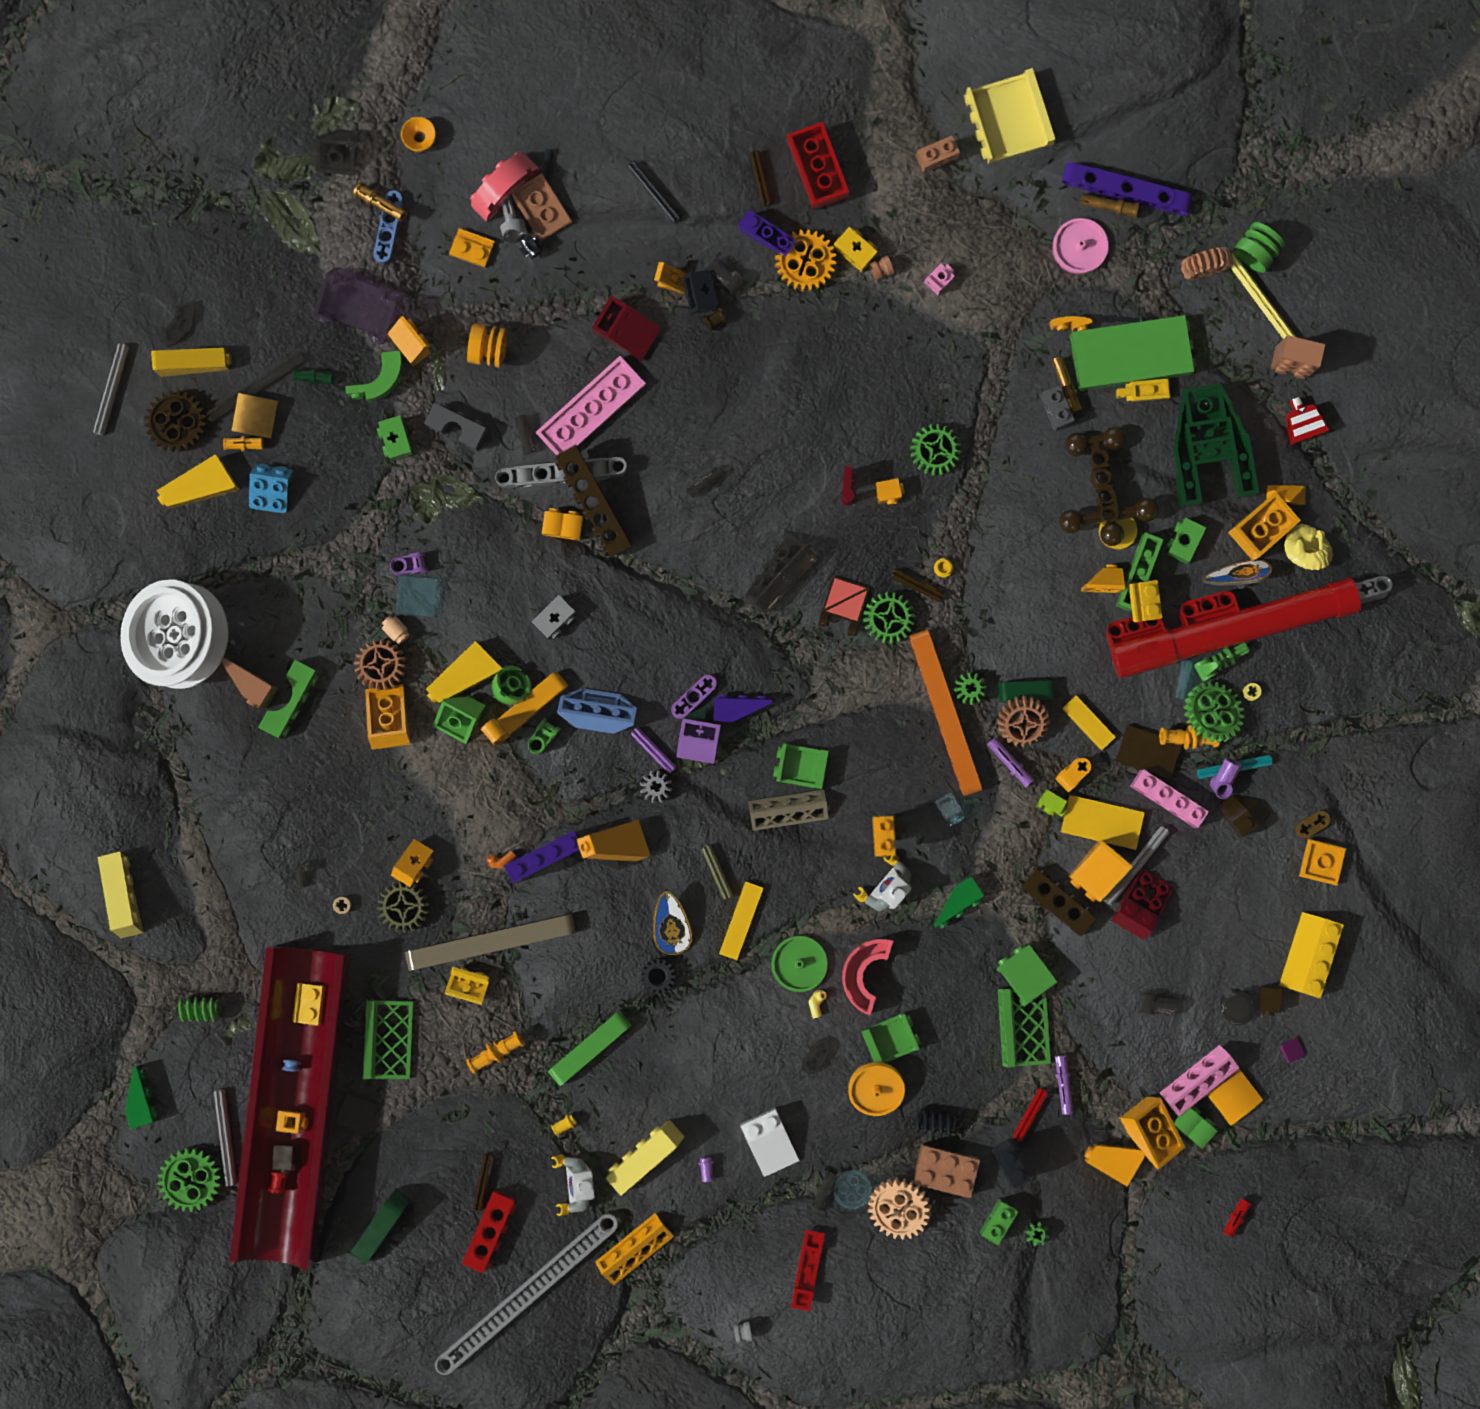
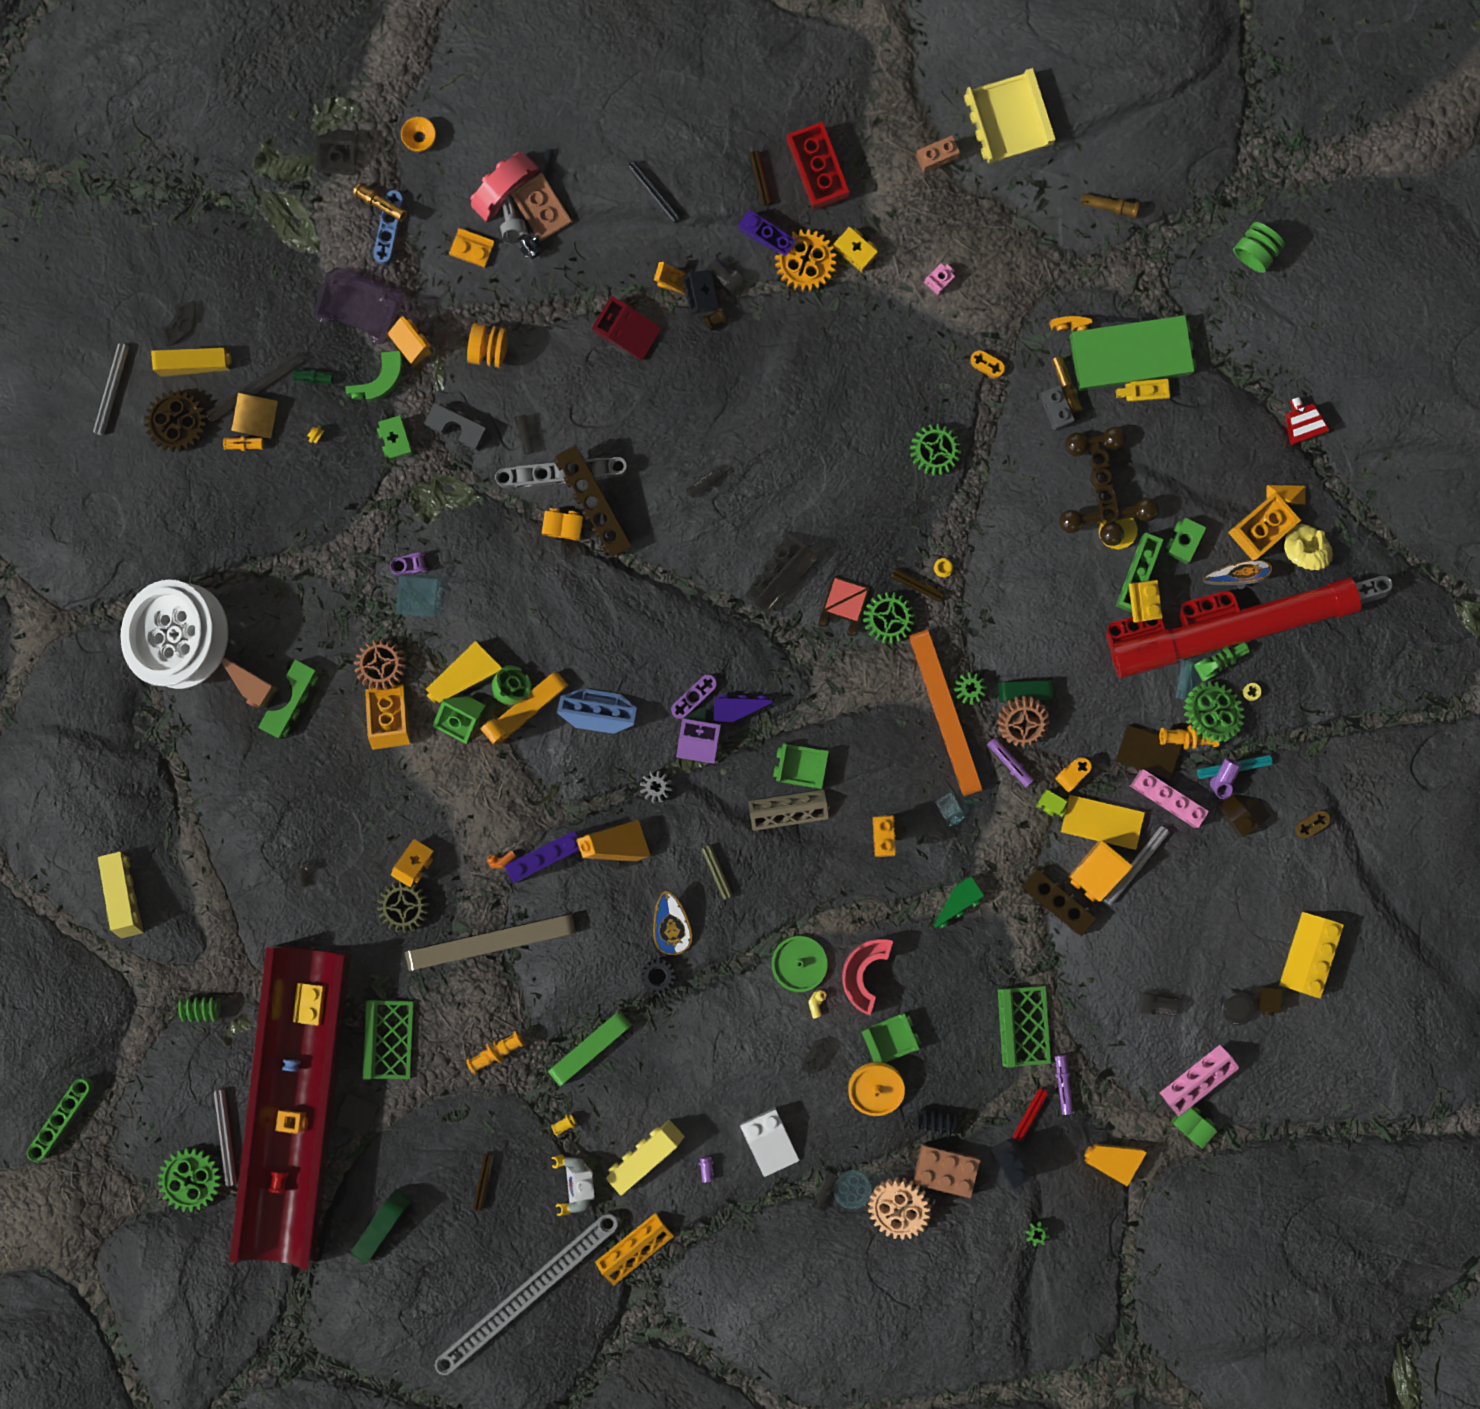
green slope [125,1065,158,1129] -> none
yellow slope [157,454,239,509] -> none
dark azure bracket [249,464,293,513] -> none
dark brown brick [273,1144,300,1173] -> none
tan bush [333,897,351,914] -> none
light nougat brick [382,616,410,644] -> none
yellow bracket [445,967,489,1005] -> none
red brick [462,1190,517,1273] -> none
bright green piece [528,718,561,755] -> none
light grey brick [532,595,576,639] -> none
bright pink plate [536,356,646,455] -> none
medium lavender axle [631,727,676,774] -> none
yellow tile [719,881,763,960] -> none
light grey wheel [734,1321,752,1343] -> none
red slope [791,1230,825,1312] -> none
dark red plate [841,466,856,506] -> none
torso [853,854,912,911] -> none
nougat wheel [869,256,894,280] -> none
light orange brick [875,478,905,505] -> none
bright green brick [980,1199,1018,1245] -> none
bright green panel [996,945,1057,1007] -> none
bright pink piece [1053,218,1108,274] -> none
dark purple beam [1062,162,1193,215] -> none
yellow tile [1062,696,1116,750] -> none
light orange slope [1081,565,1125,593] -> none
dark red slope [1111,868,1174,940] -> none
light orange slope [1120,1097,1185,1169] -> none
dark green wedge [1173,383,1259,508] -> none
nougat gear [1181,247,1233,280] -> none
light orange slope [1207,1069,1263,1125] -> none
red pin [1223,1198,1252,1238] -> none
light yellow axle [1230,253,1296,339] -> none
nougat brick [1270,335,1325,379] -> none
magenta slope [1279,1037,1305,1064] -> none
light orange plate [1299,839,1347,886] -> none
none -> bright green beam [27,1078,94,1162]
none -> yellow plate [307,425,324,443]
none -> light orange beam [970,350,1004,378]

